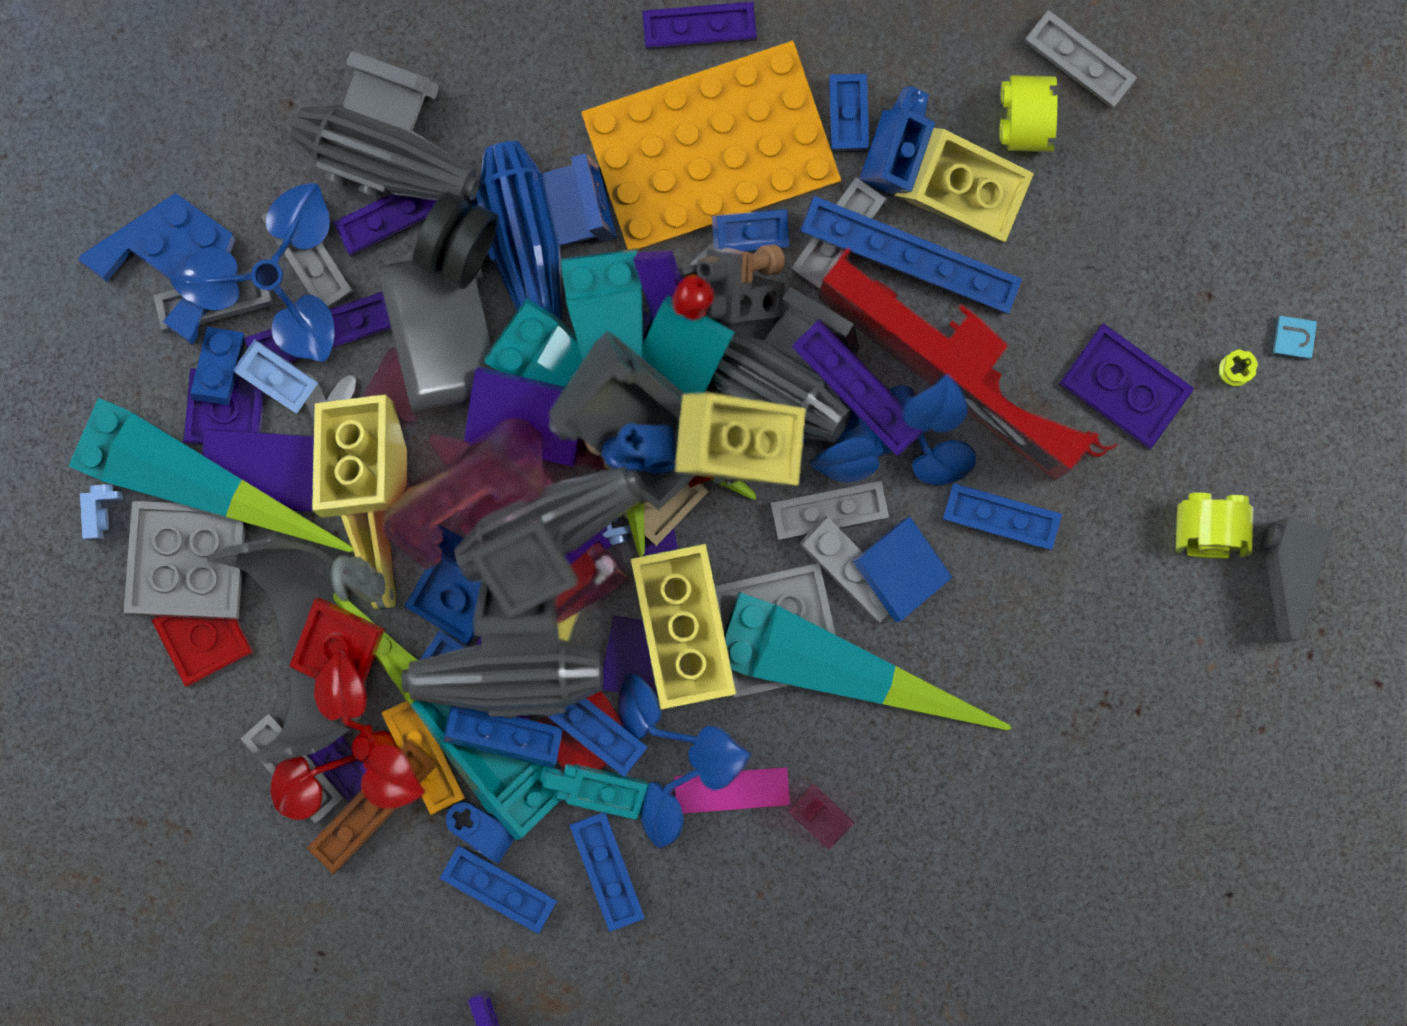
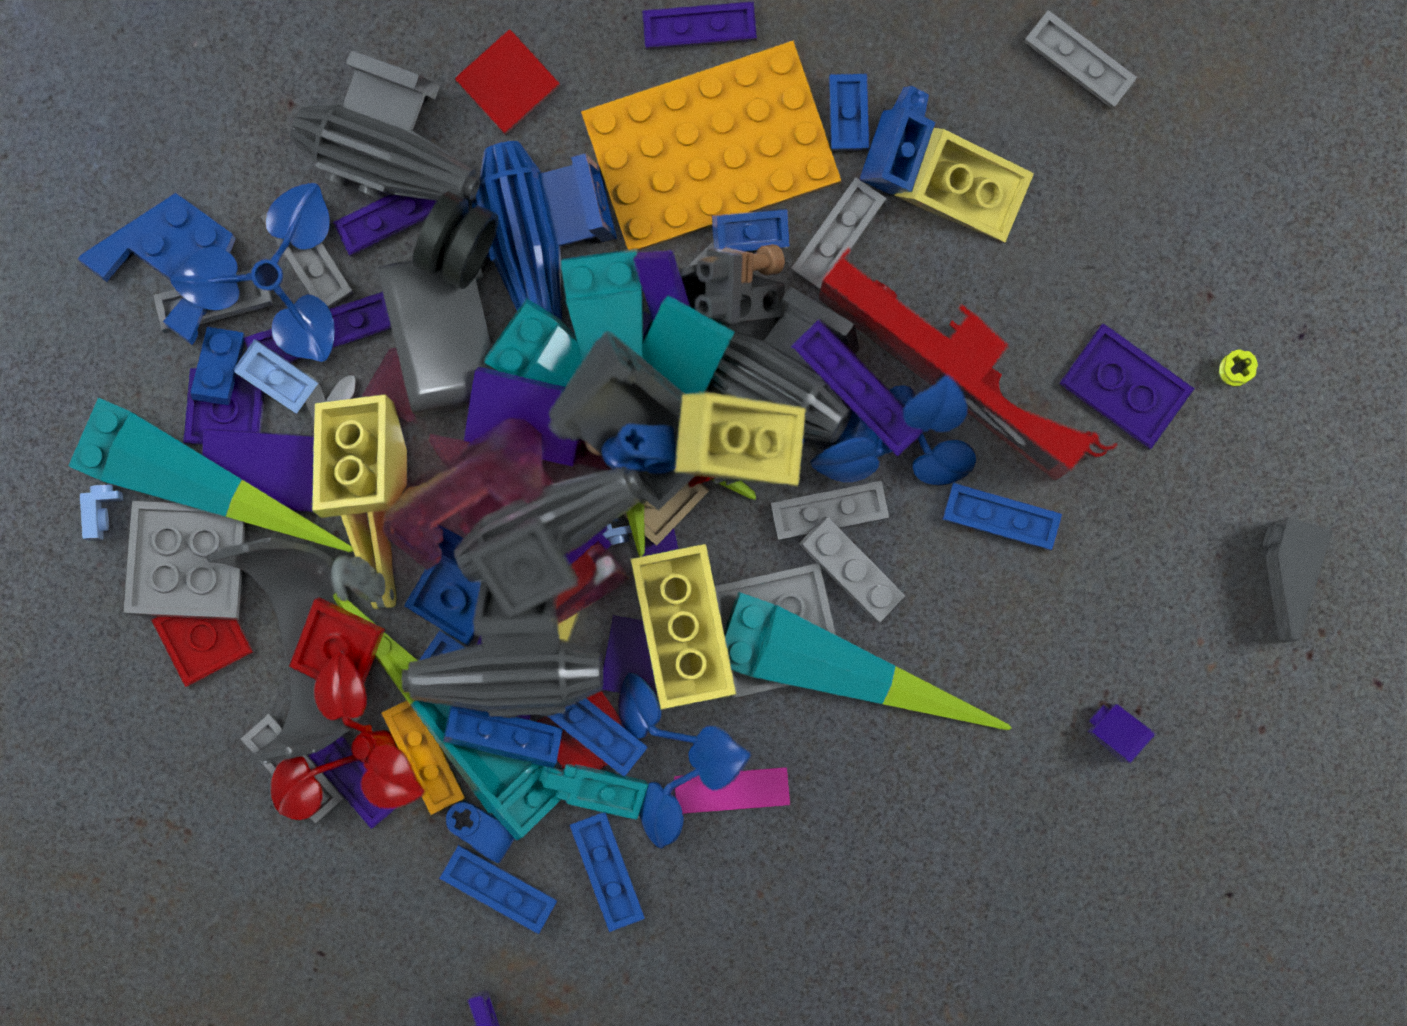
dark orange tile [306,738,439,874] -> none
red piece [672,275,715,321] -> none
clear pink slope [787,783,855,850] -> none
blue plate [799,196,1022,314] -> none
blue tile [852,517,953,623] -> none
neon yellow brick [999,75,1058,152] -> none
neon yellow brick [1176,493,1253,559] -> none
medium azure tile [1273,316,1317,360] -> none
none -> red tile [454,29,560,135]
none -> dark purple slope [1087,704,1156,763]

